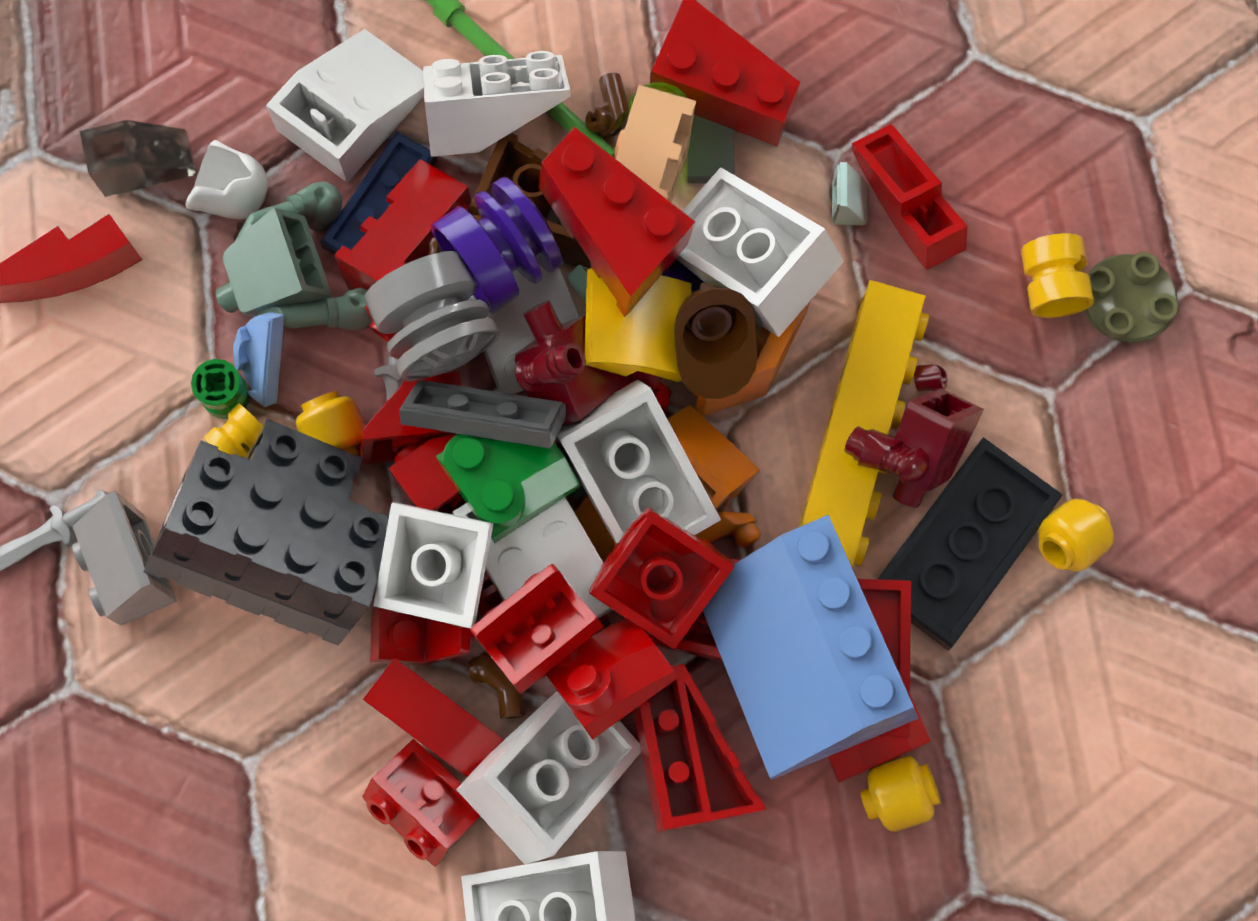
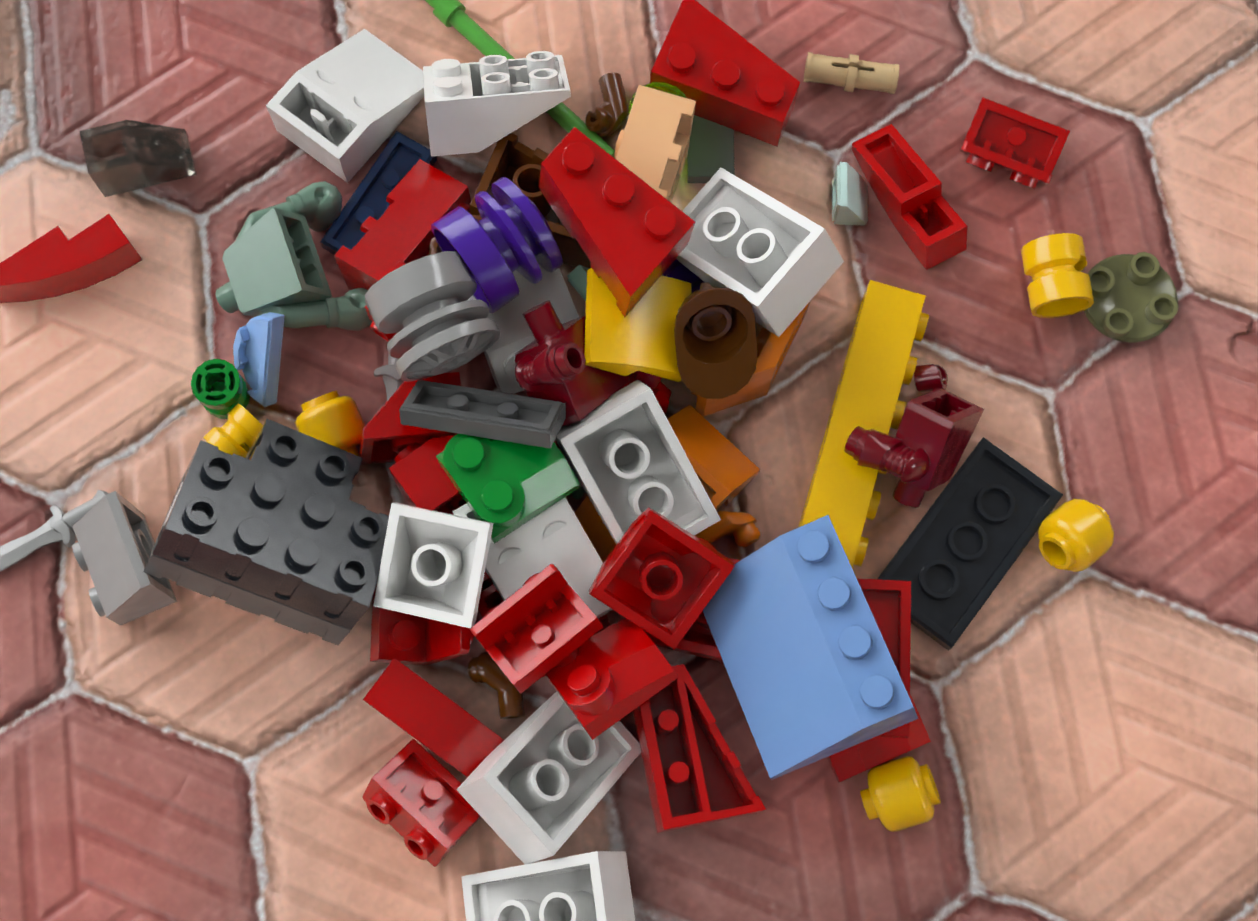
white hair [186,140,268,219] -> none
none -> tan pin [803,52,899,94]
none -> red bracket [960,97,1070,189]

